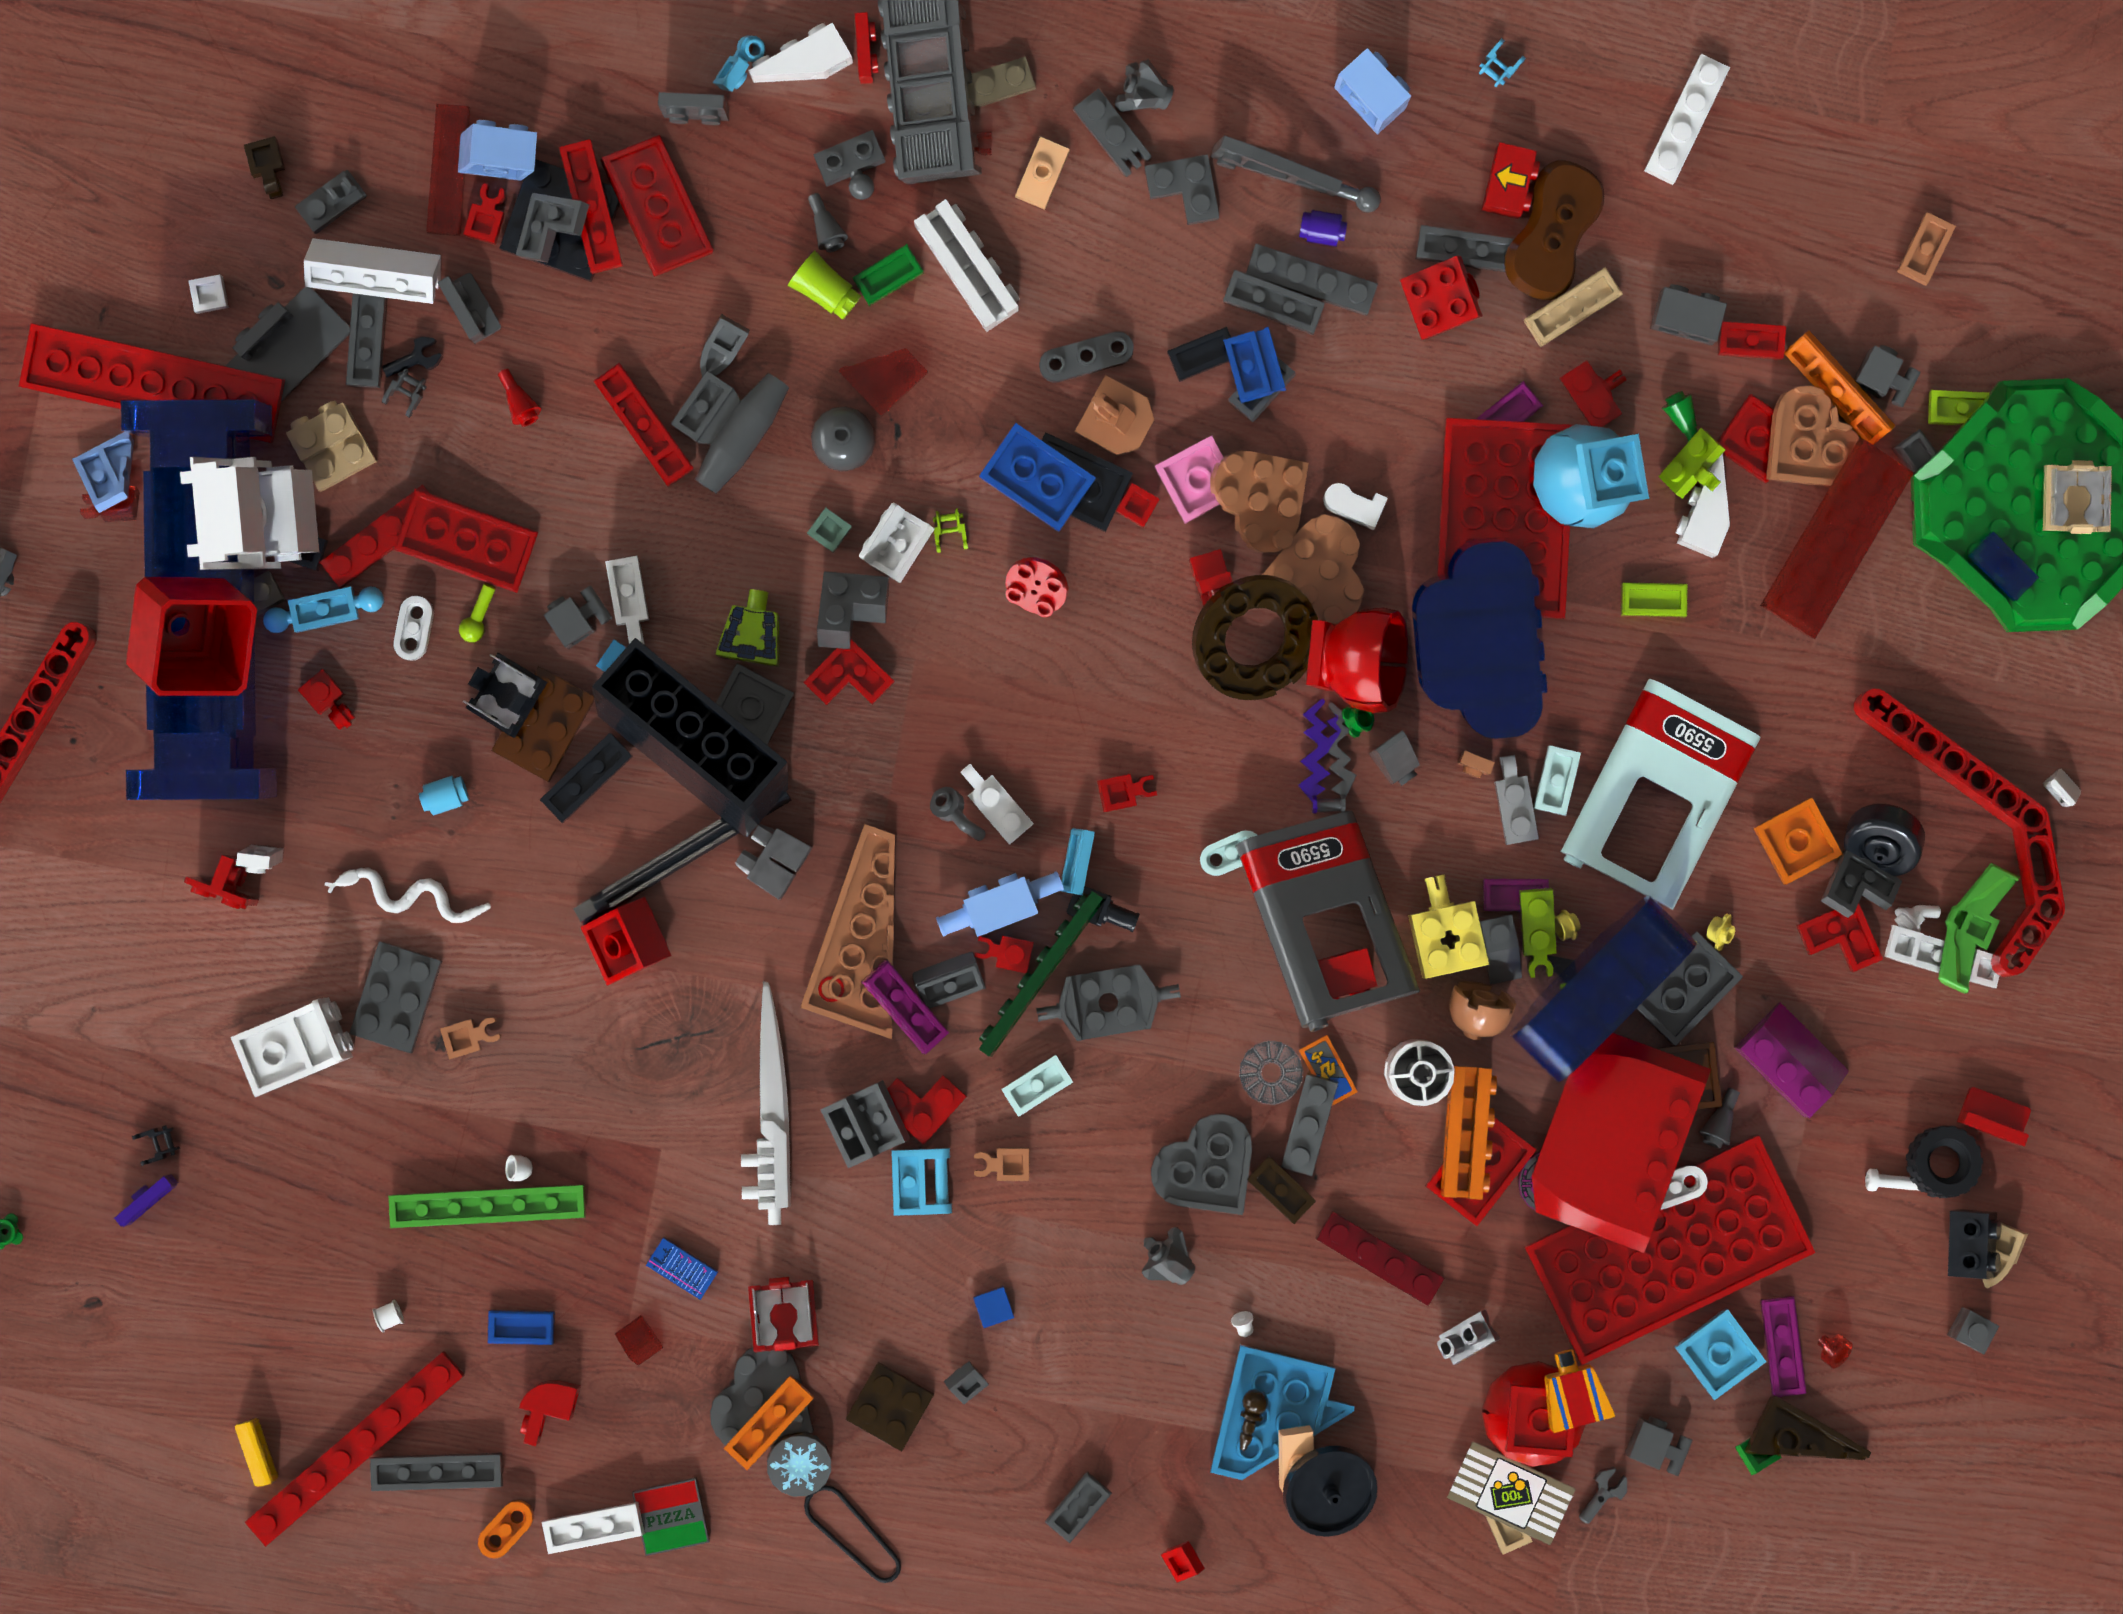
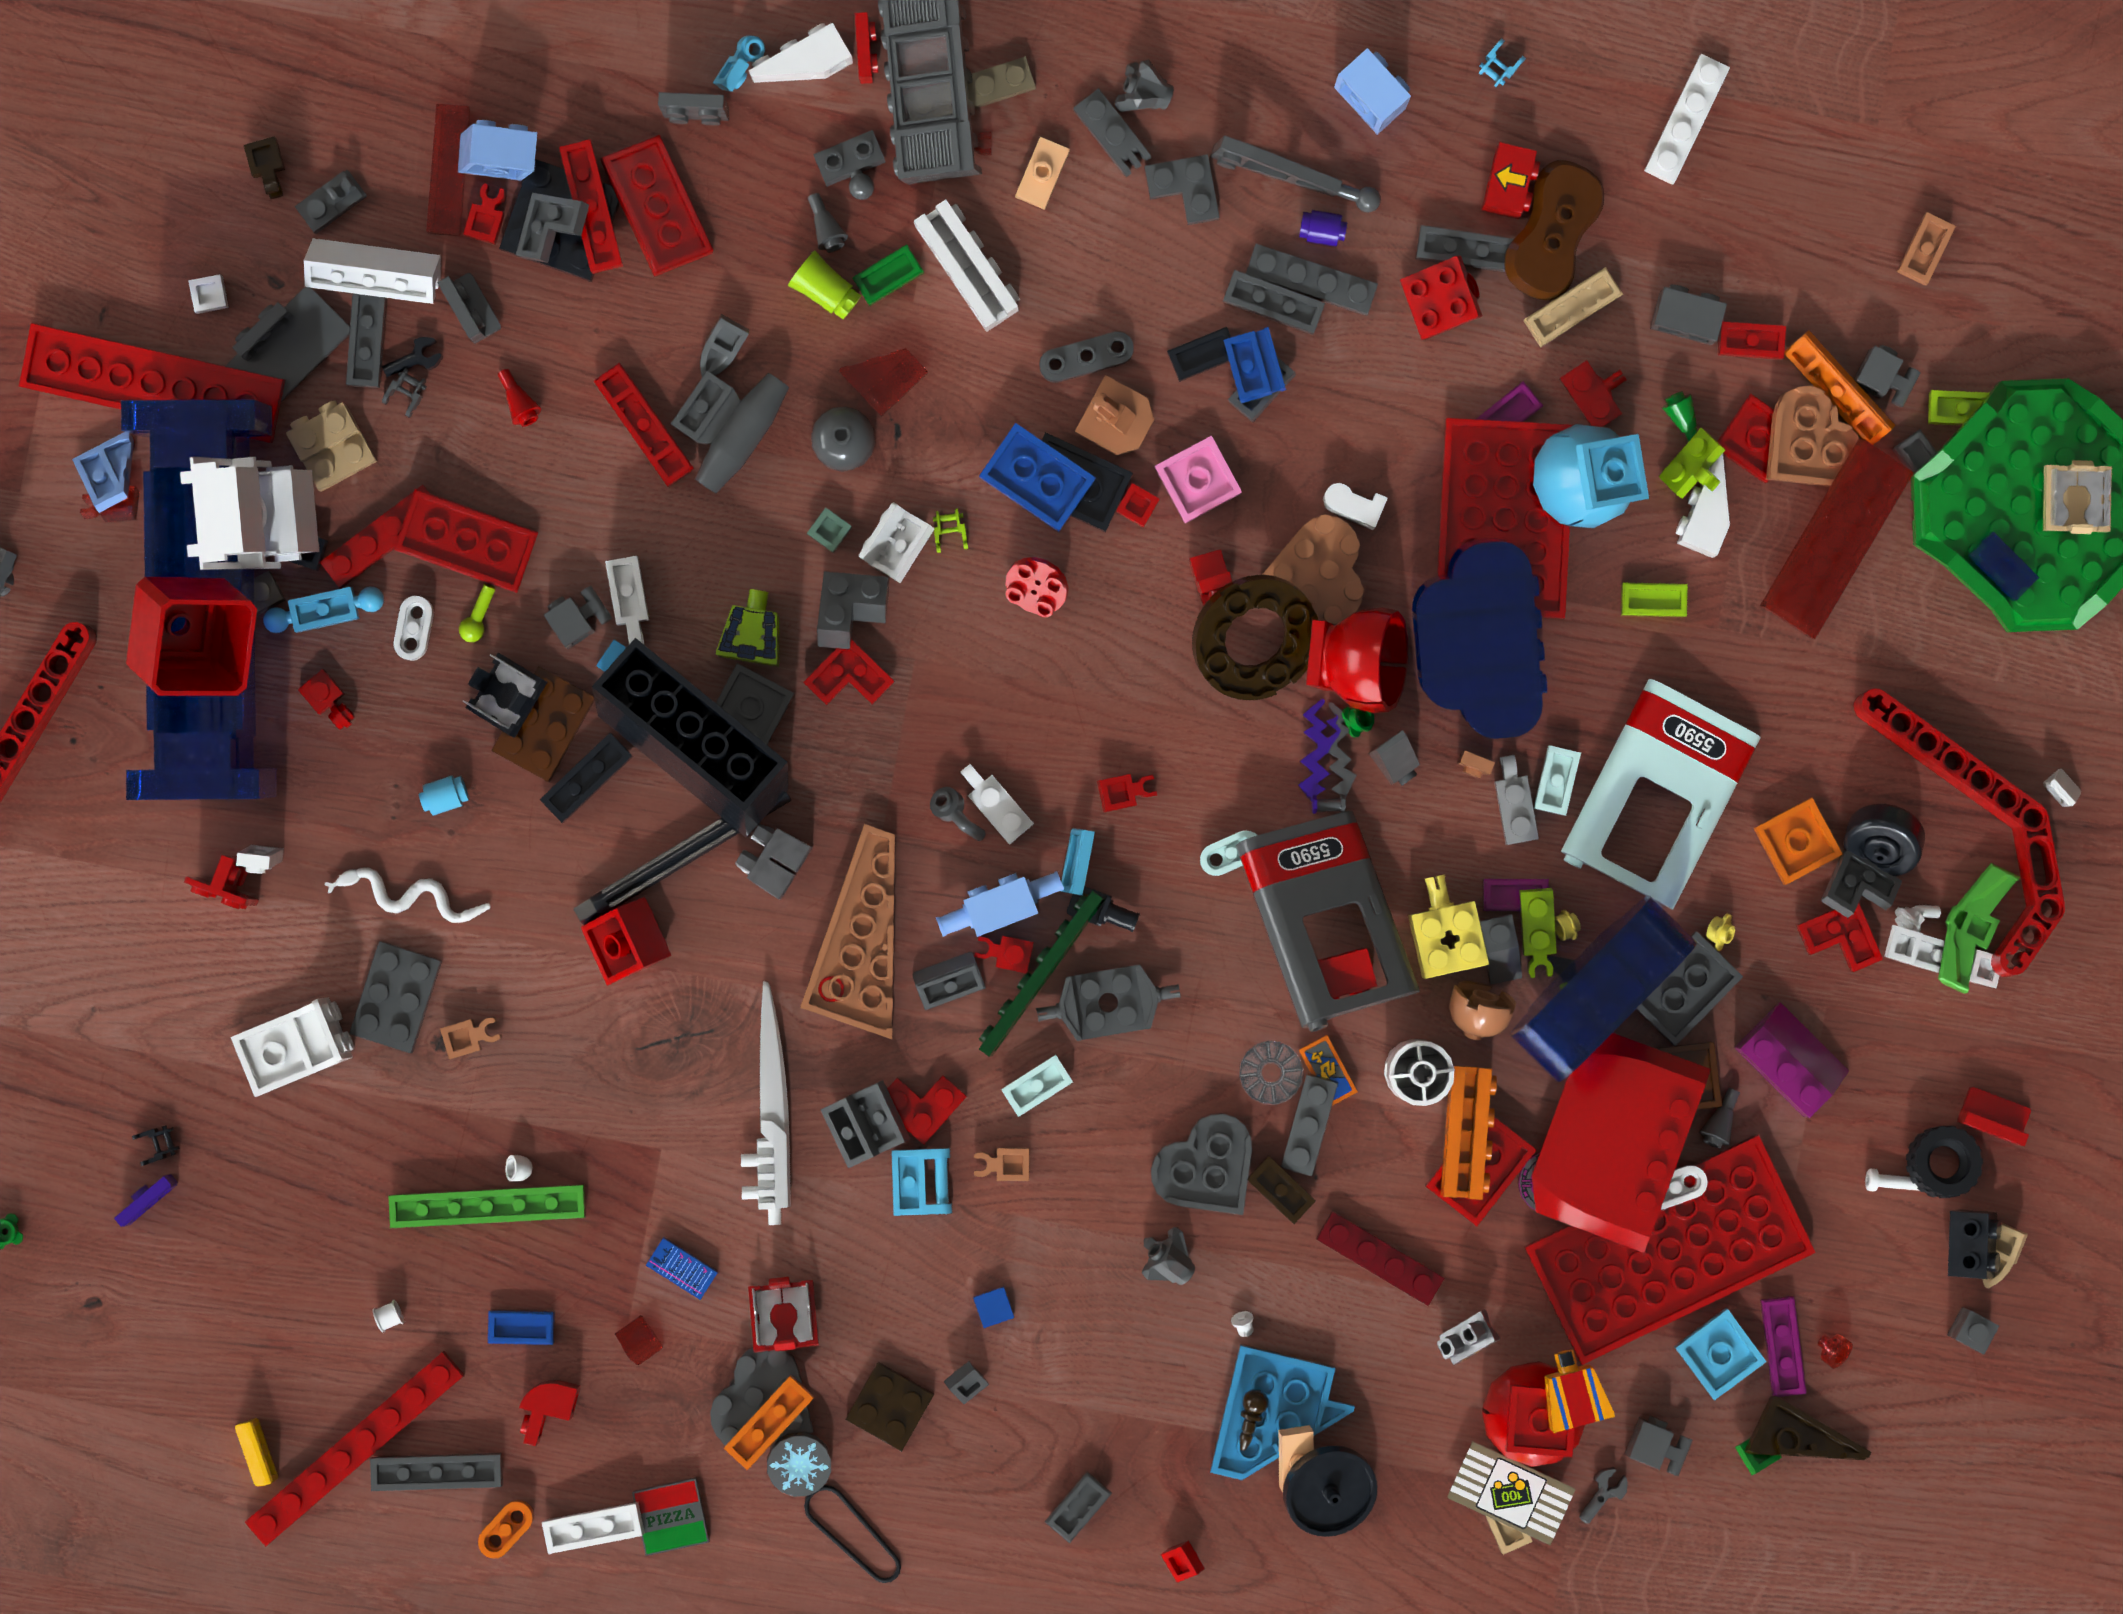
magenta tile [861,960,949,1054] -> none
nougat plate [1210,451,1309,553] -> none

